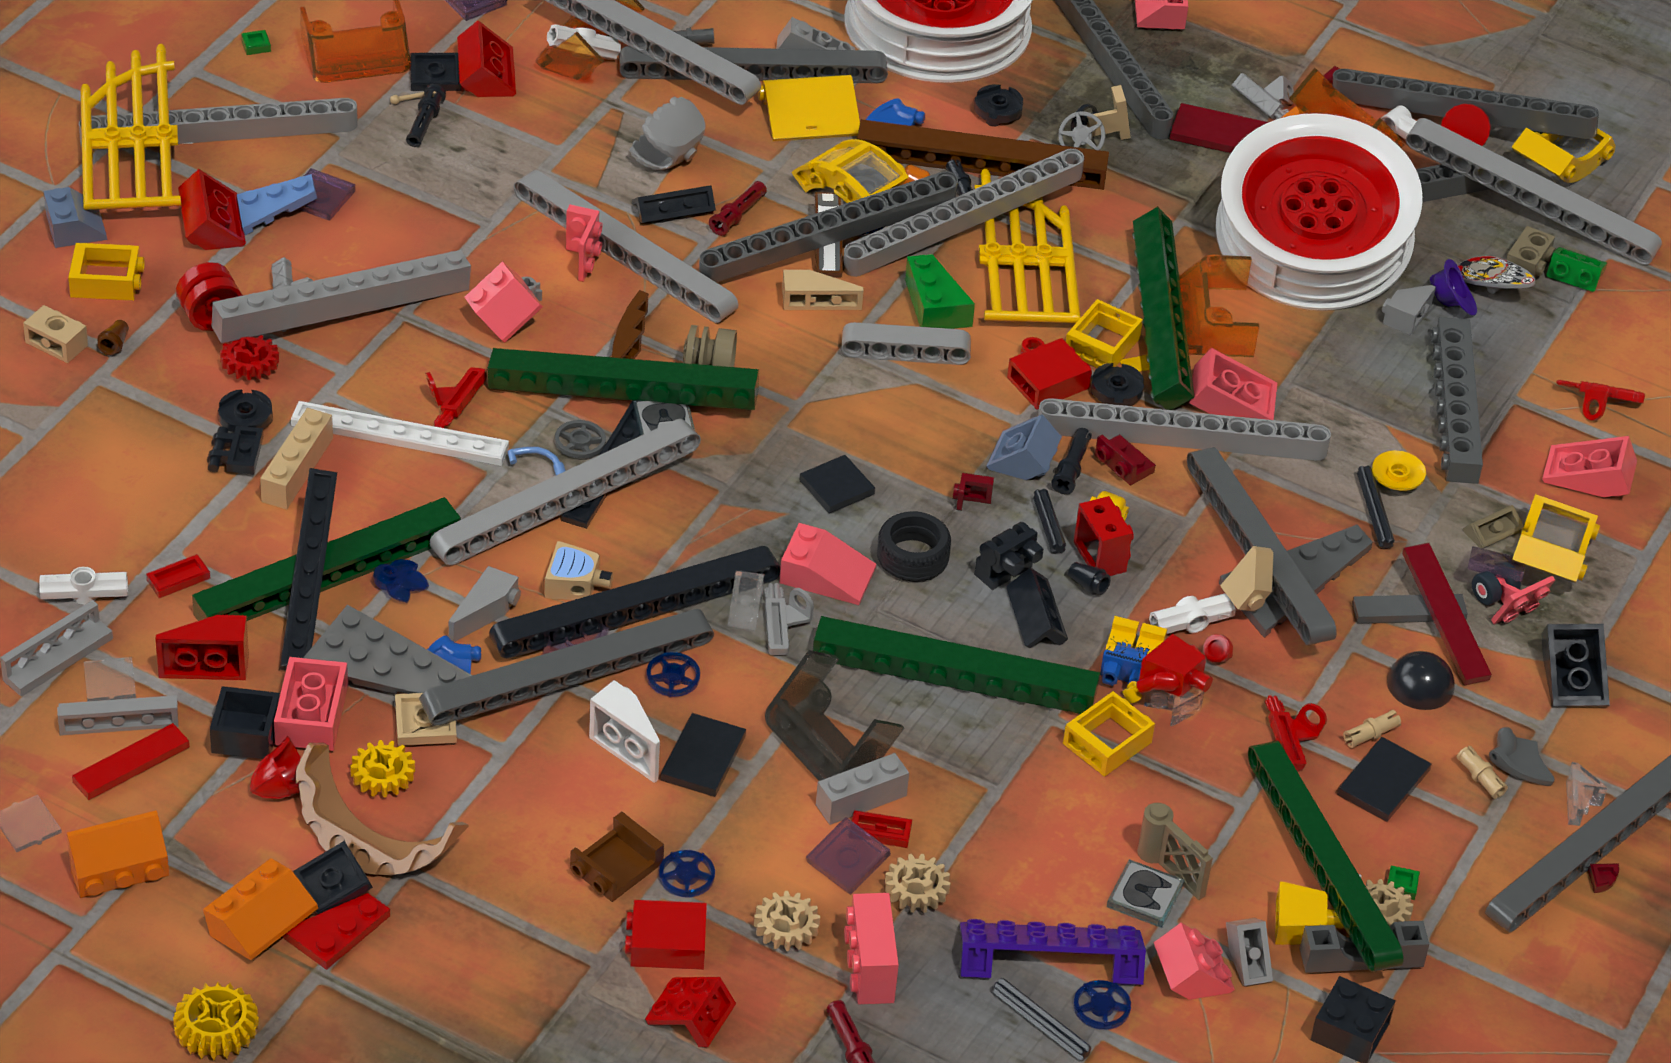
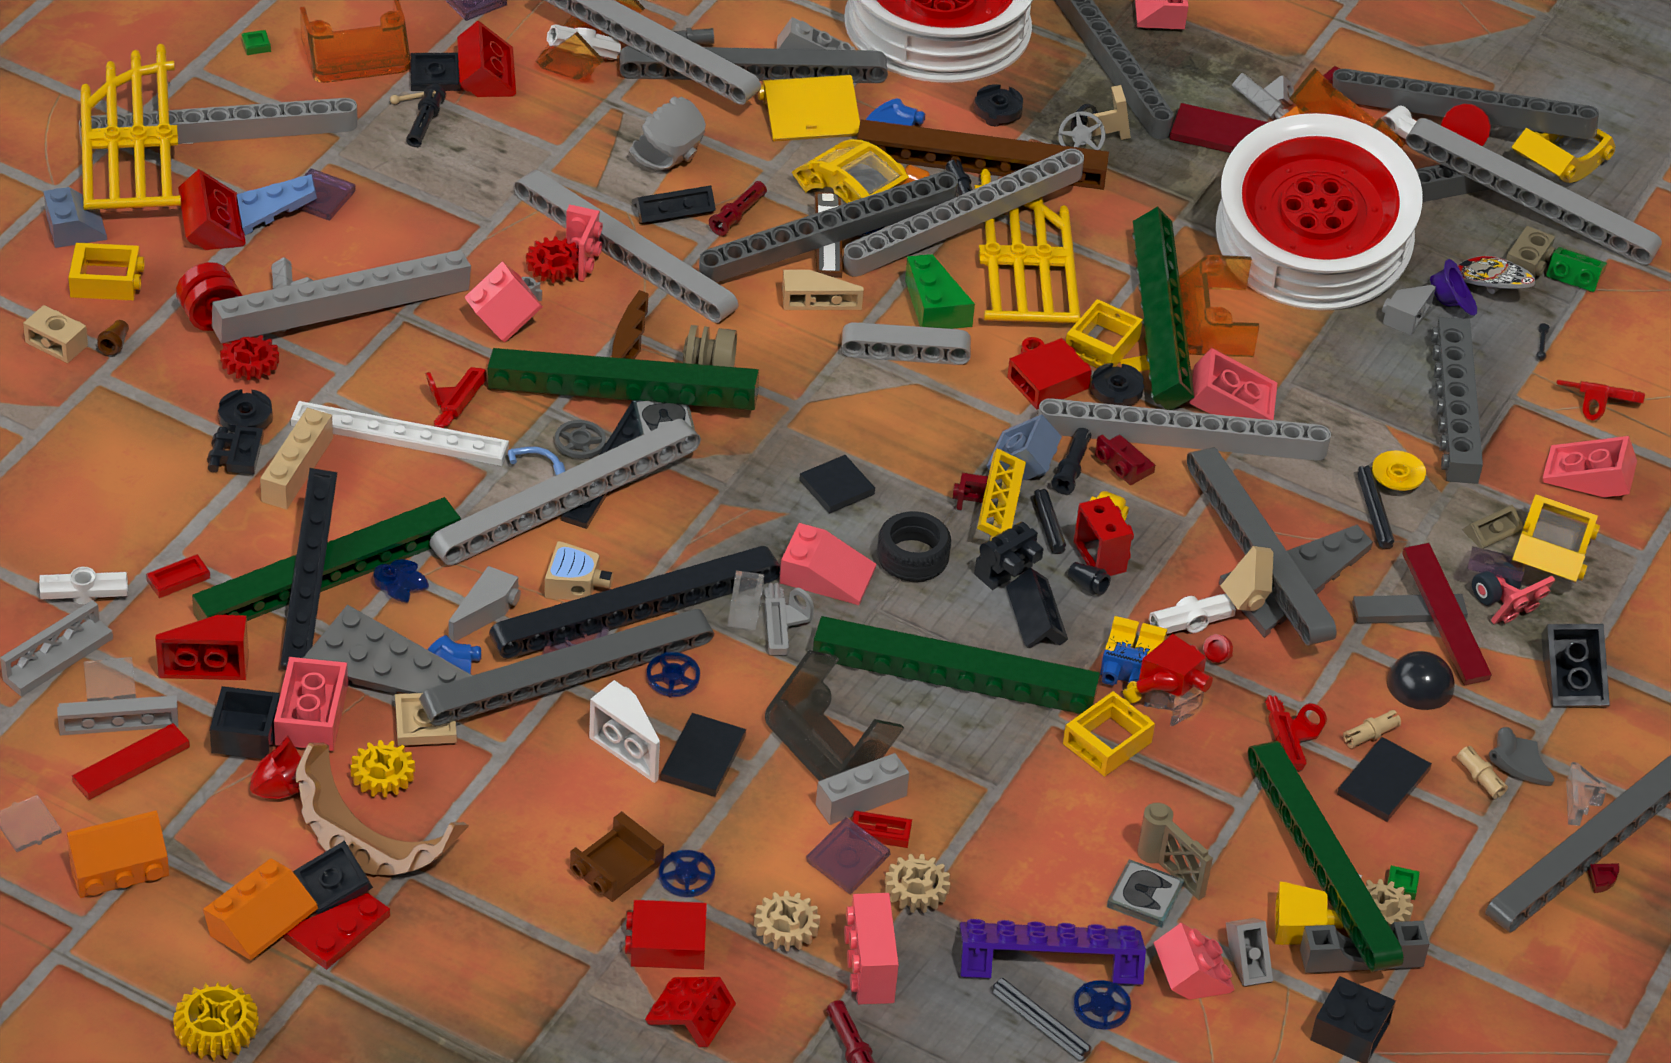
none -> red gear [526,236,579,283]
none -> yellow fence [977,448,1026,541]
none -> black hinge [1536,323,1550,361]

